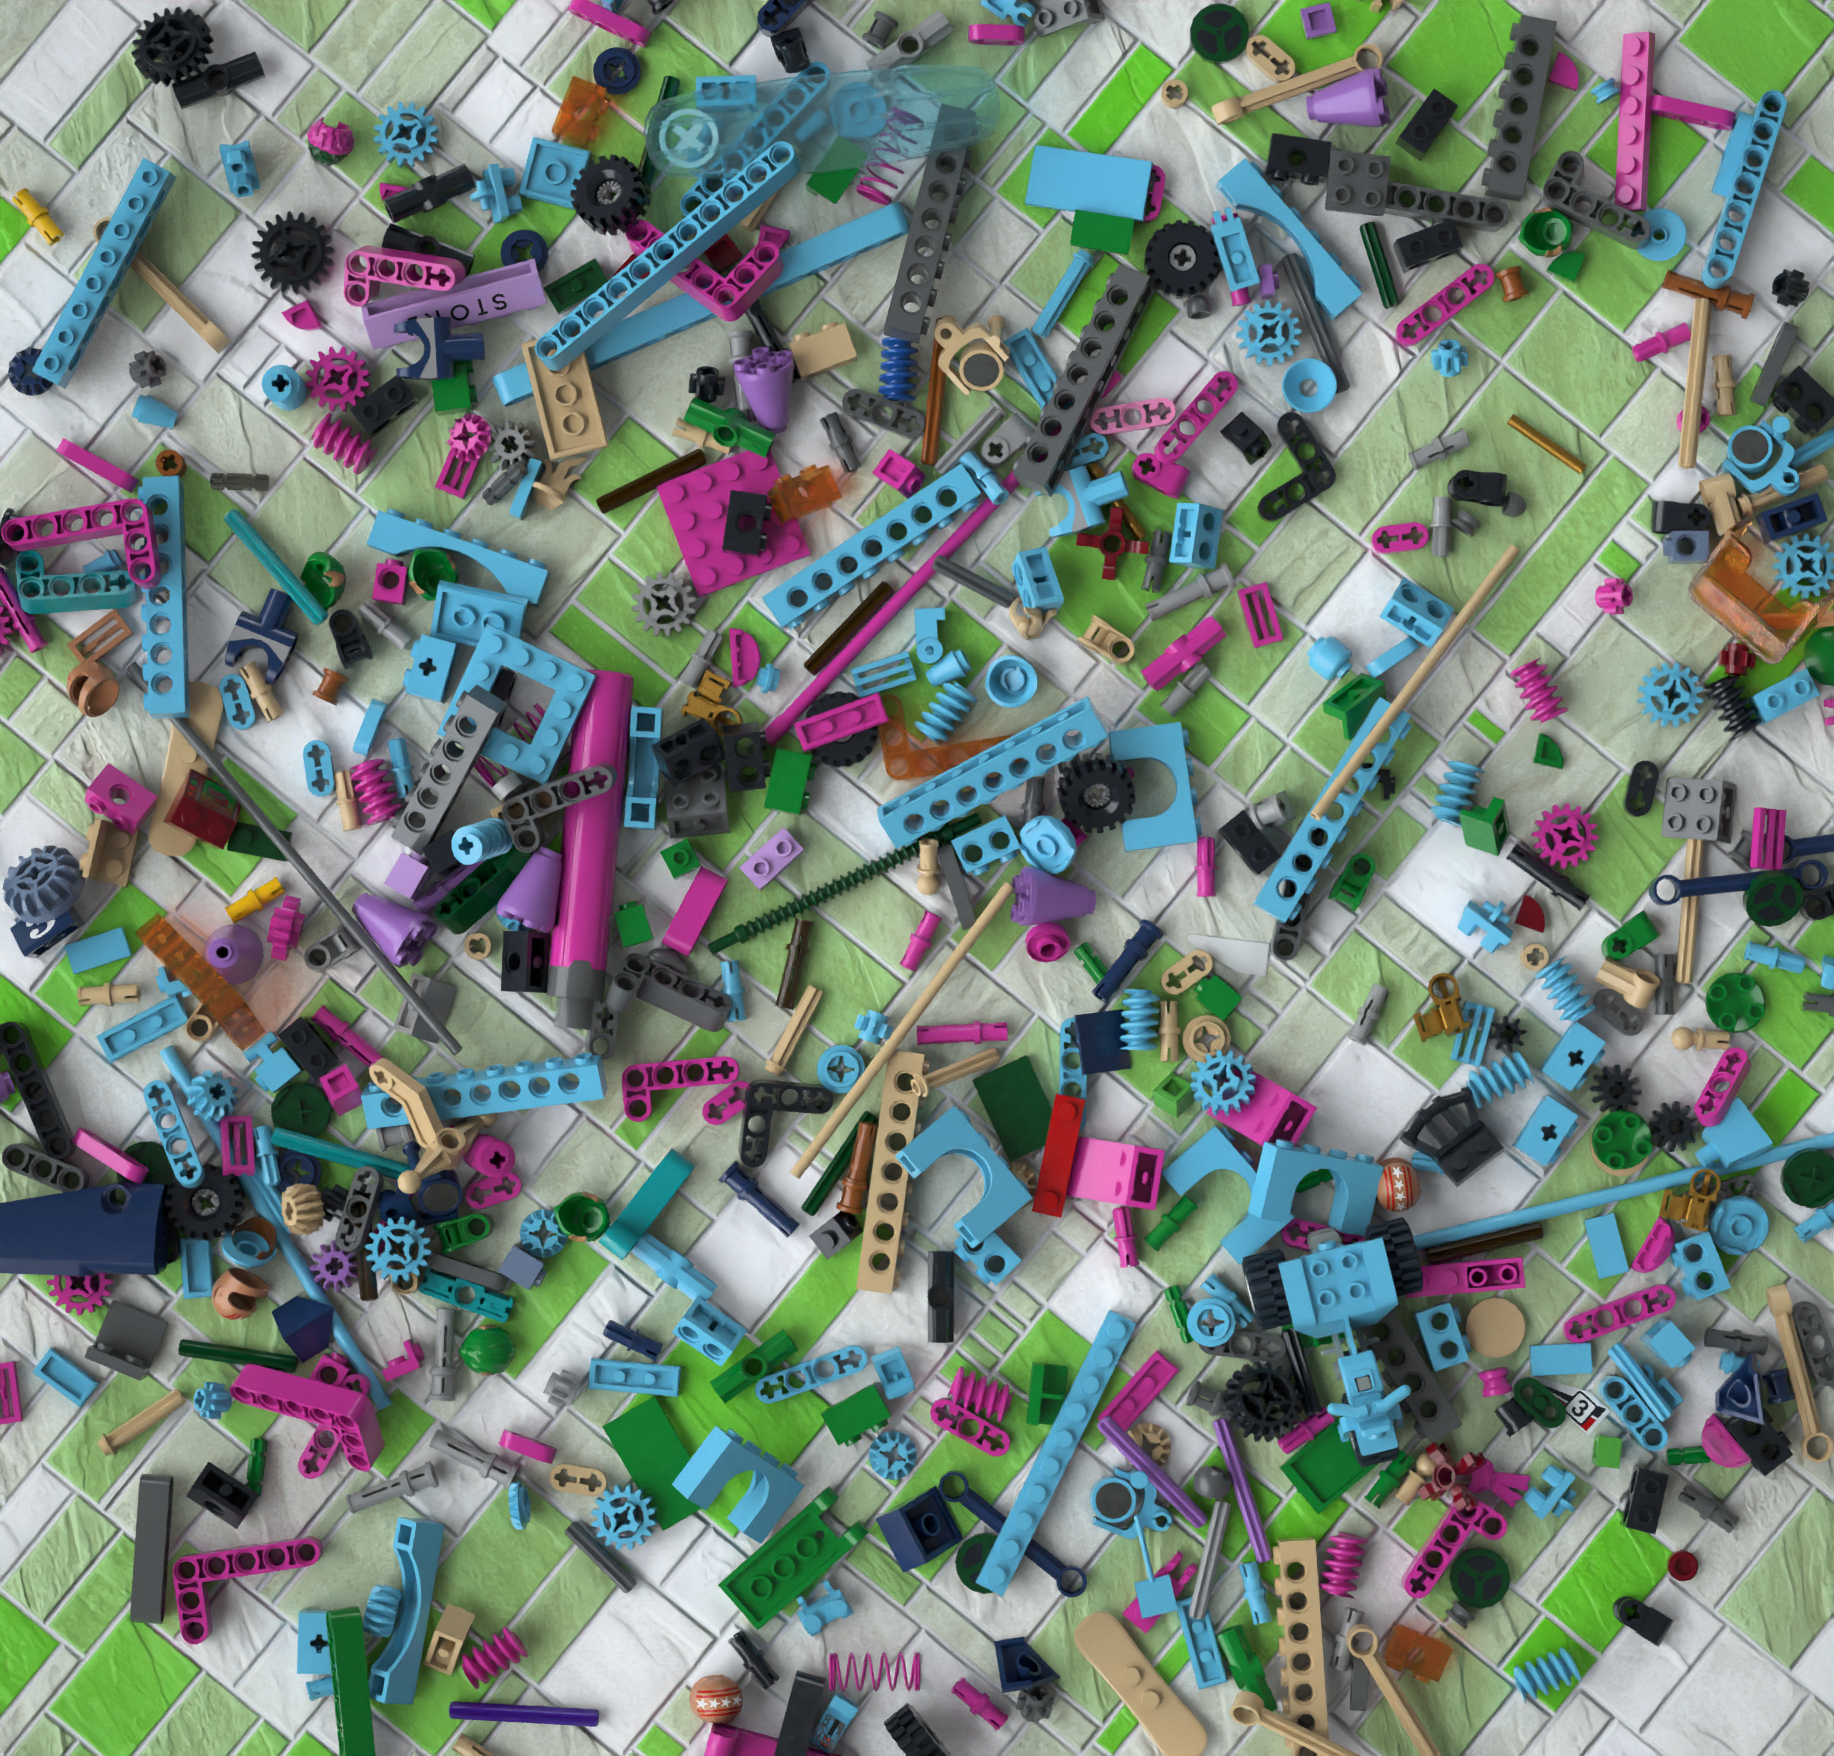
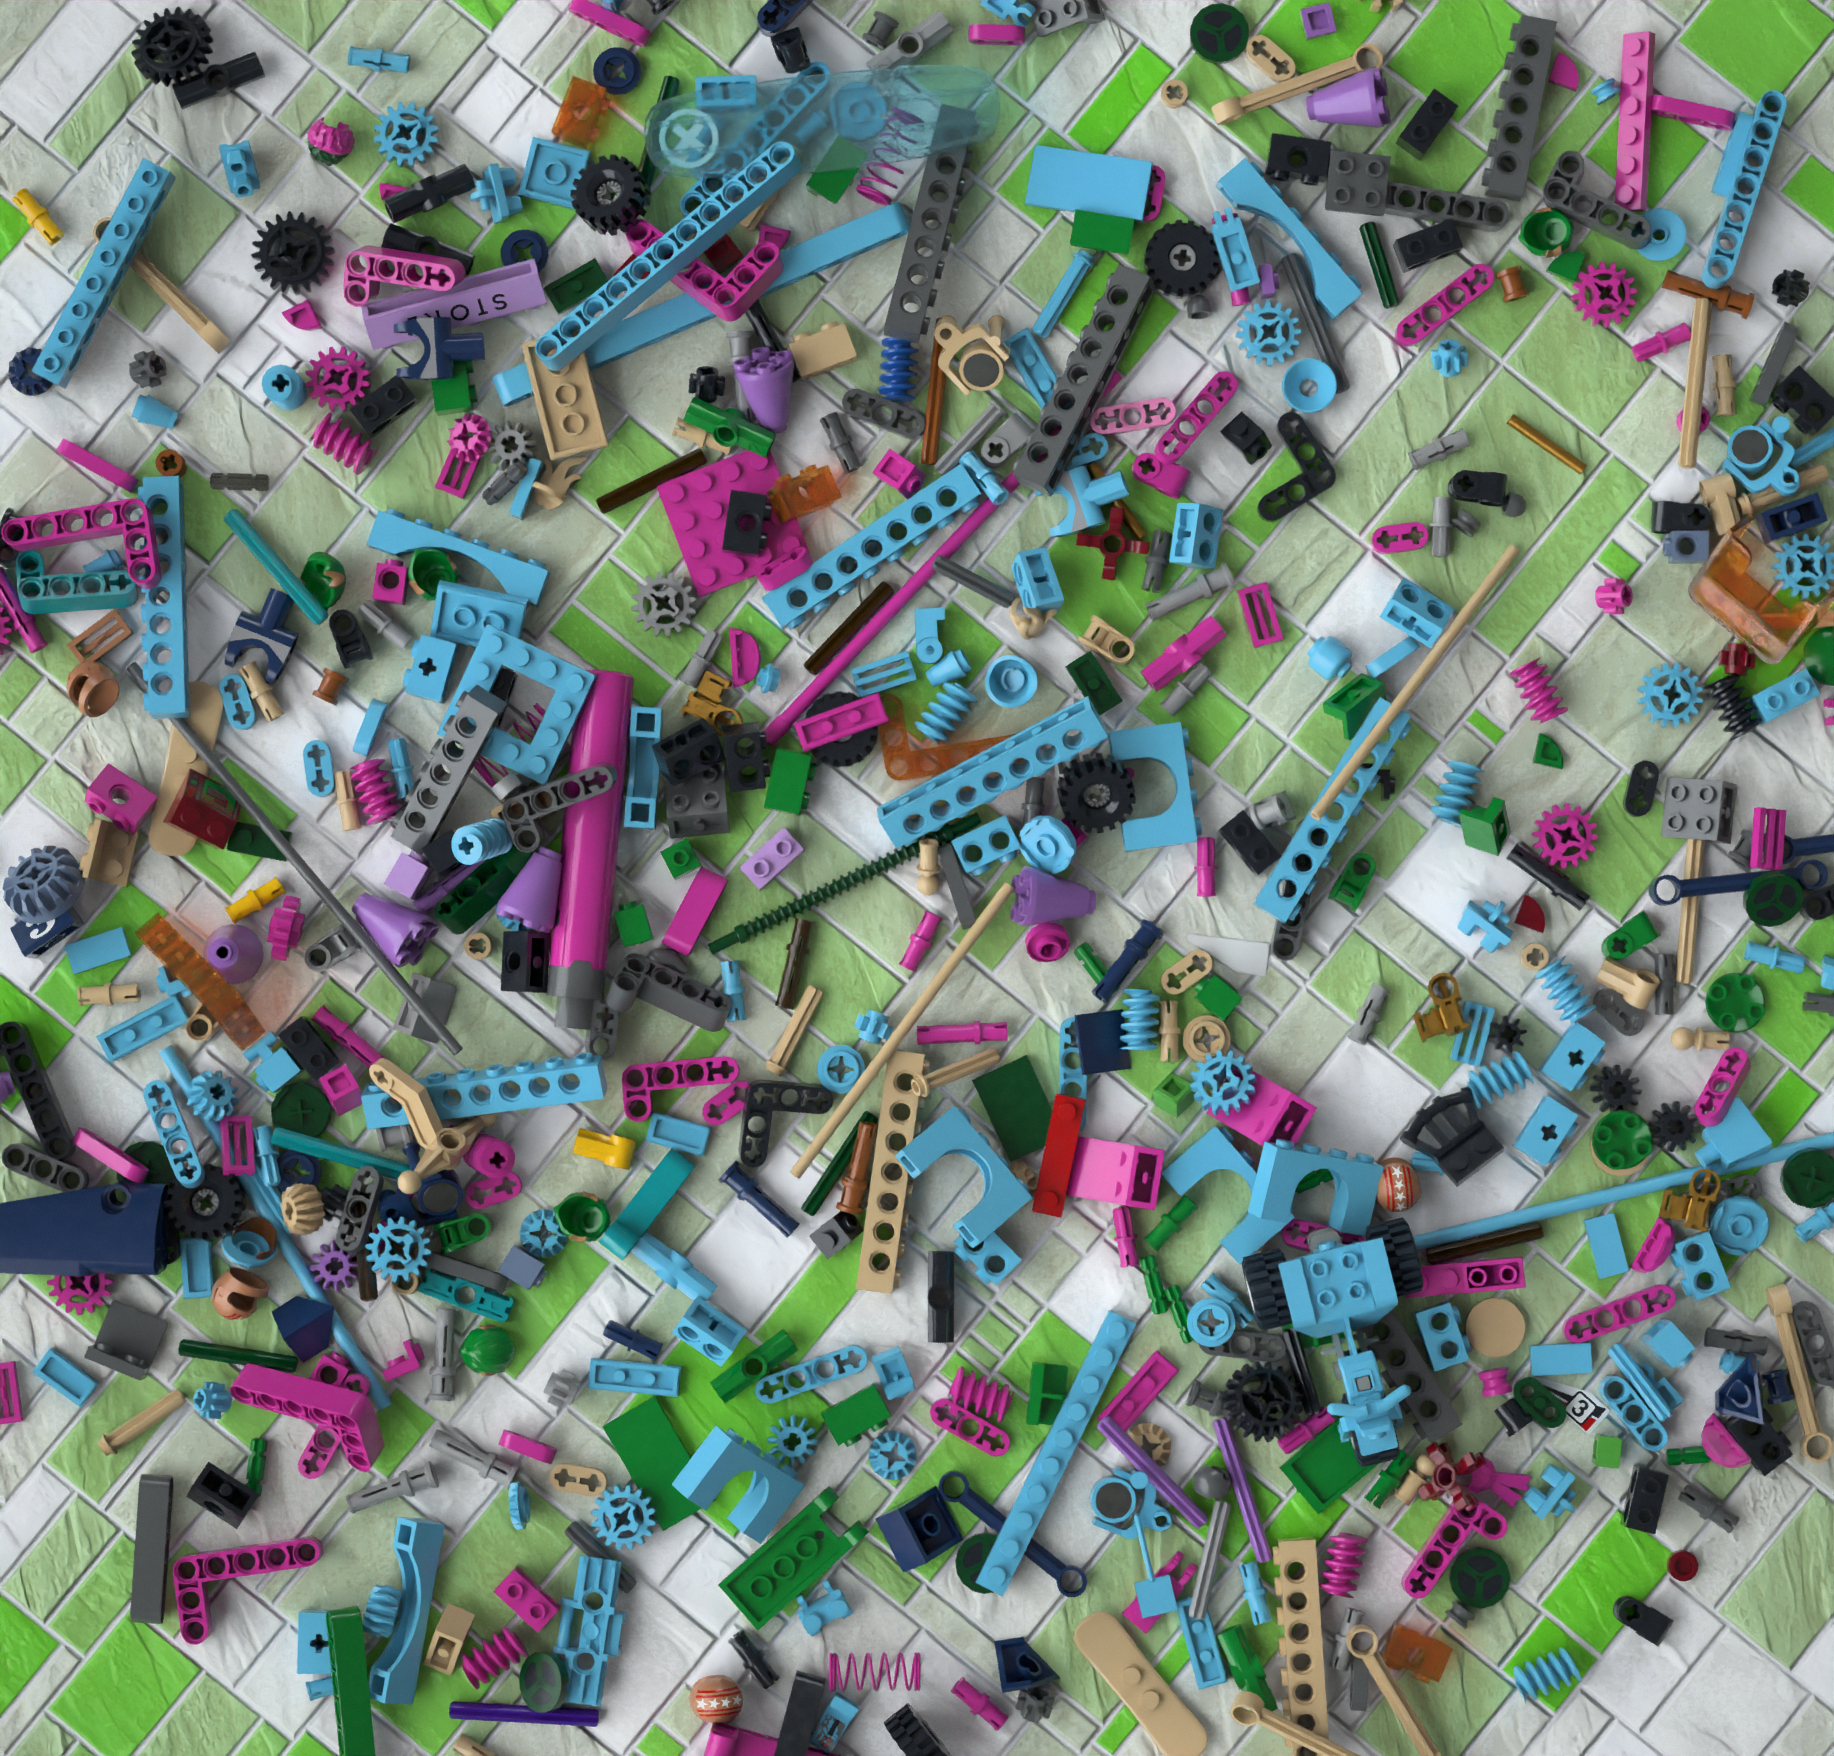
none -> medium azure pin [348,46,410,74]
none -> dark pink brick [493,1566,561,1633]
none -> dark green tile [519,1652,569,1713]
none -> medium azure piece [553,1555,627,1707]
none -> yellow piece [573,1128,637,1170]
none -> medium azure tile [645,1112,712,1156]
none -> dark pink beam [757,547,813,591]
none -> medium azure gear [767,1414,818,1467]
none -> dark green plate [1065,650,1122,716]
none -> green axle [1140,1255,1169,1315]
none -> dark pink gear [1571,261,1637,328]

